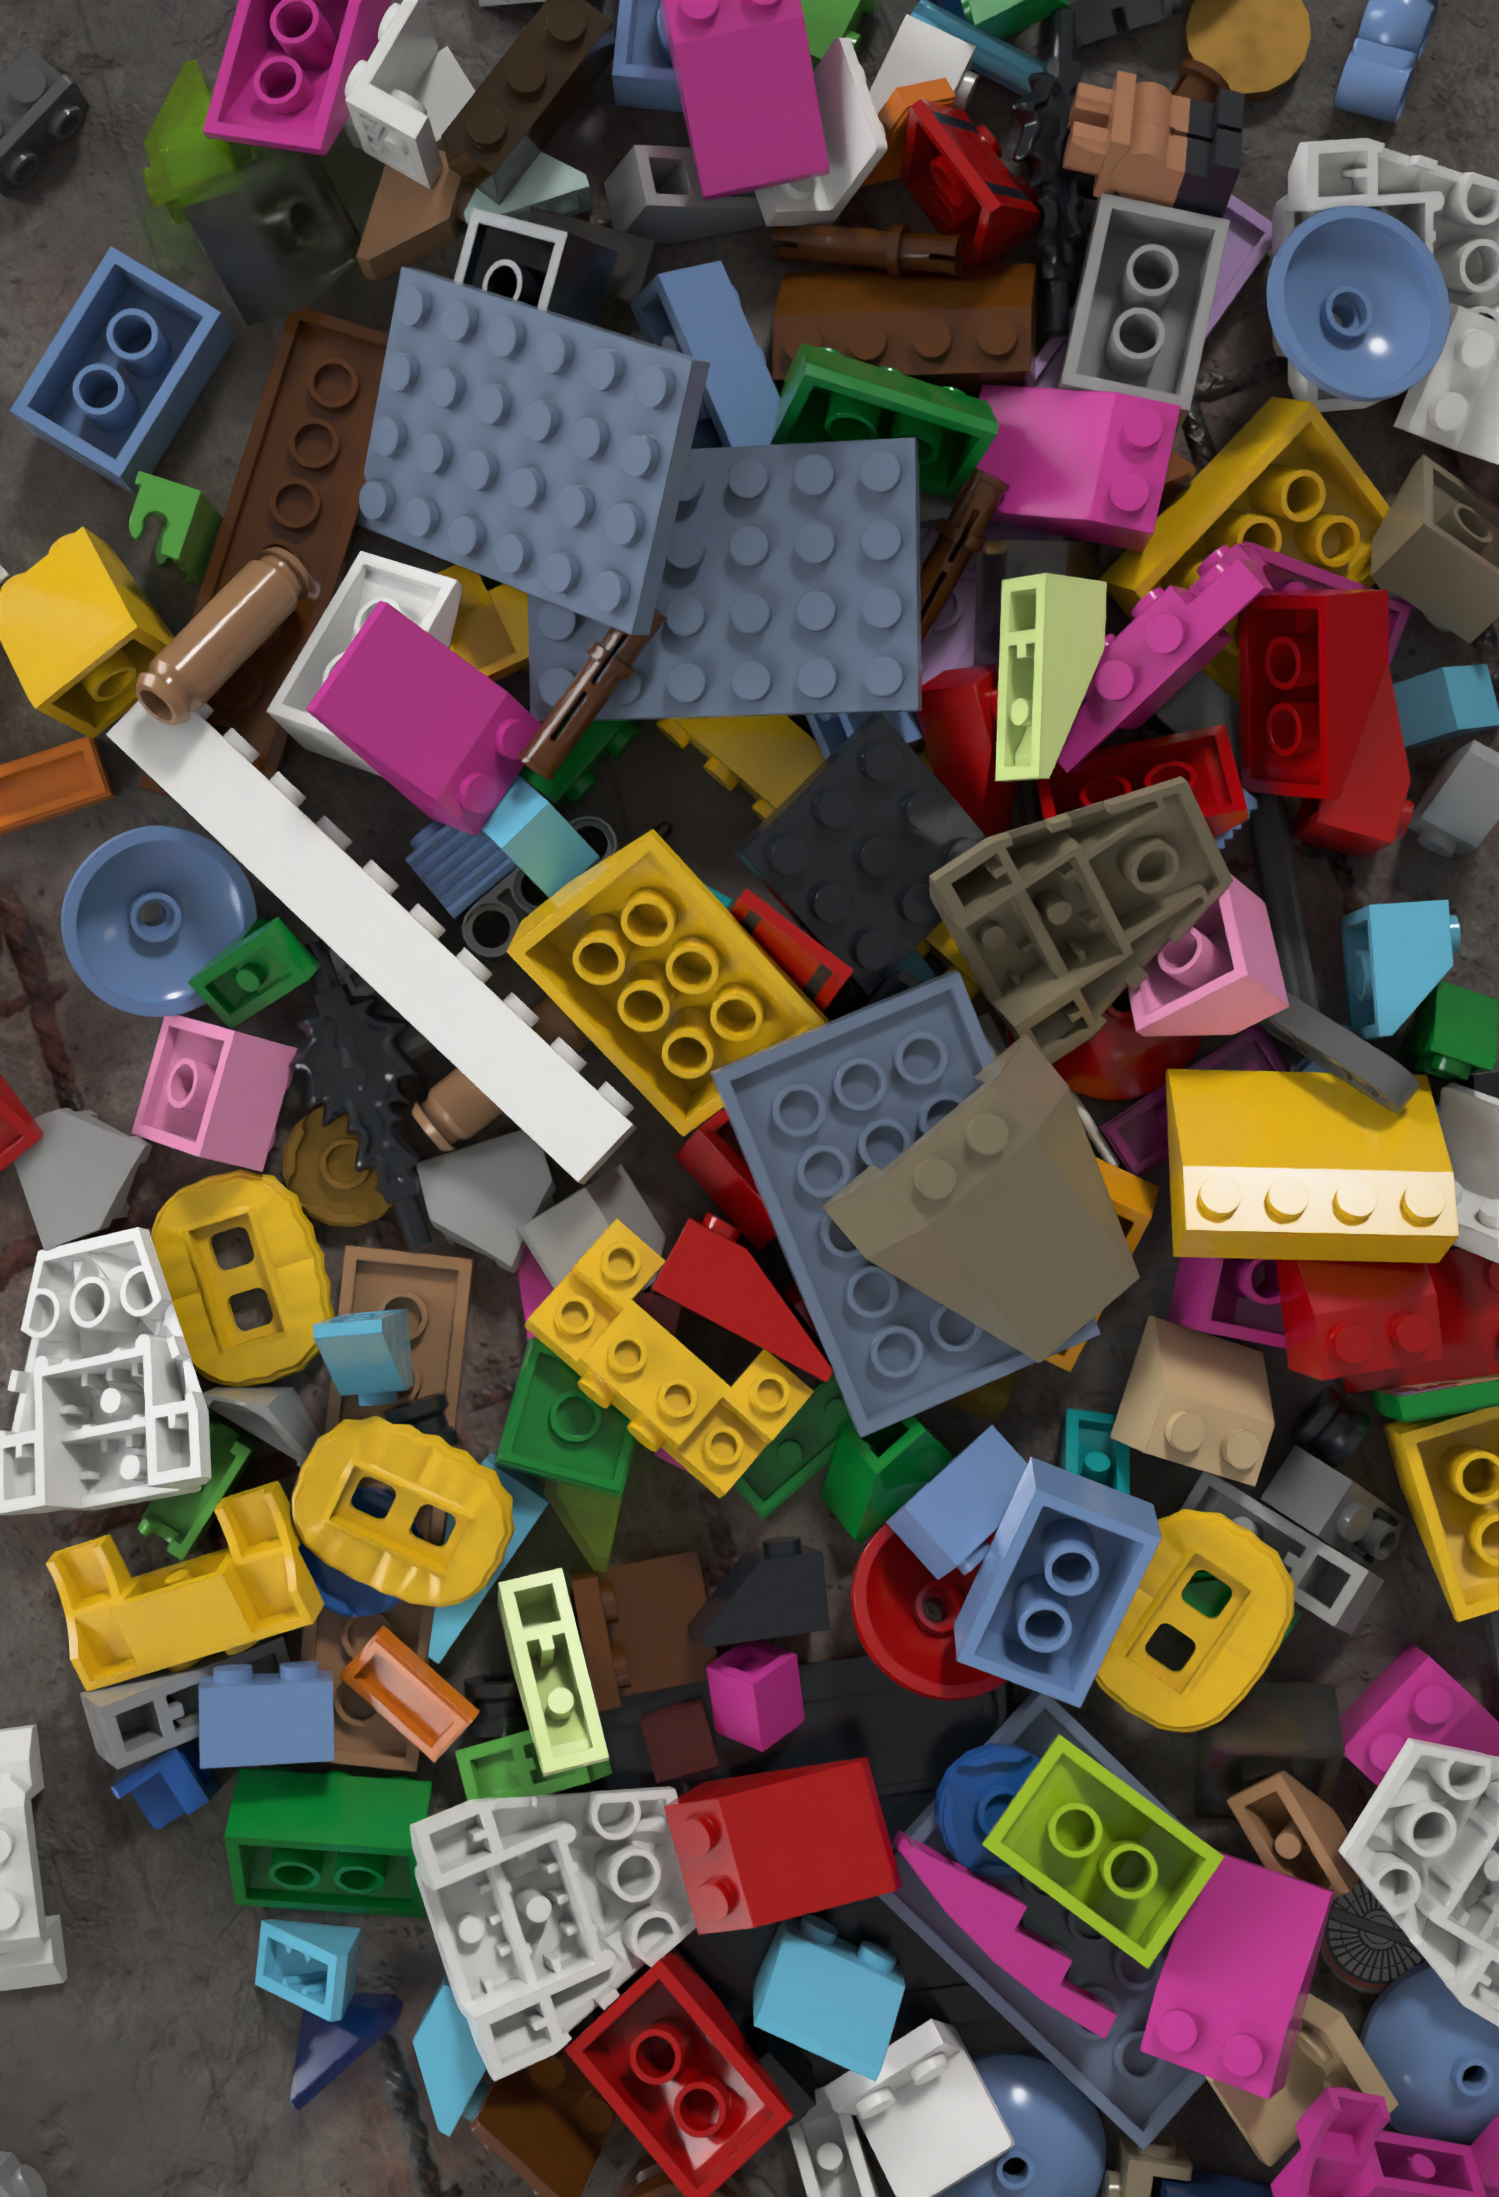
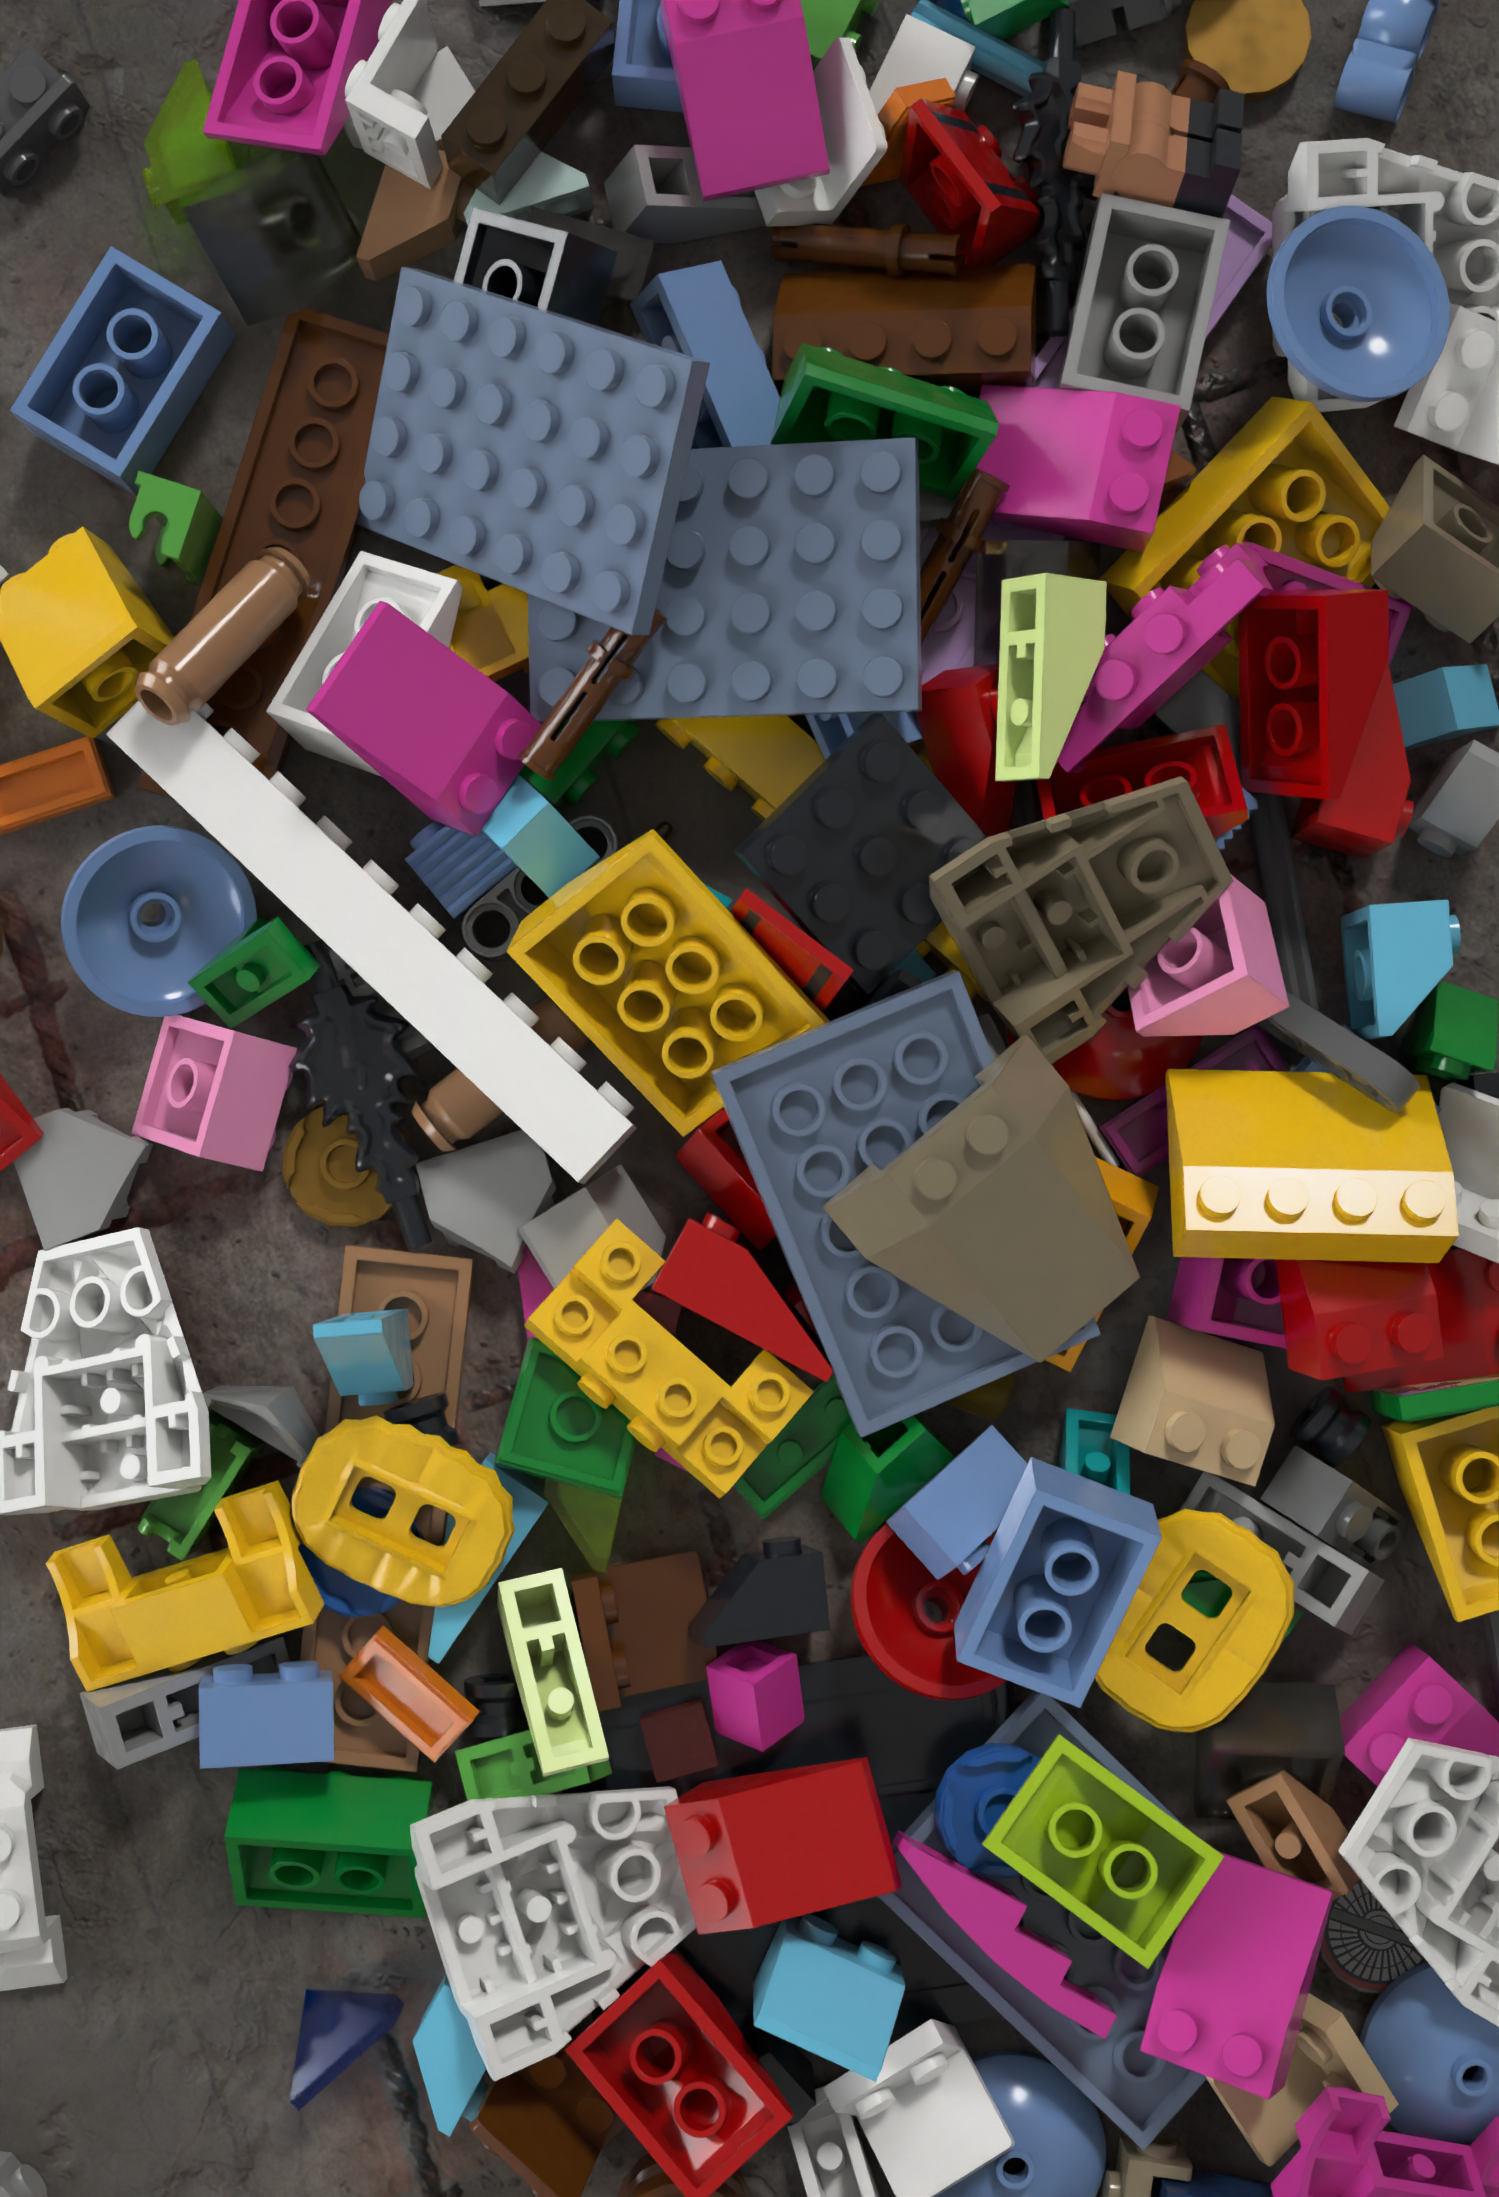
blue panel [110,1740,222,1829] -> none
yellow piece [151,1169,335,1387] -> none
medium azure slope [255,1919,361,2022] -> none

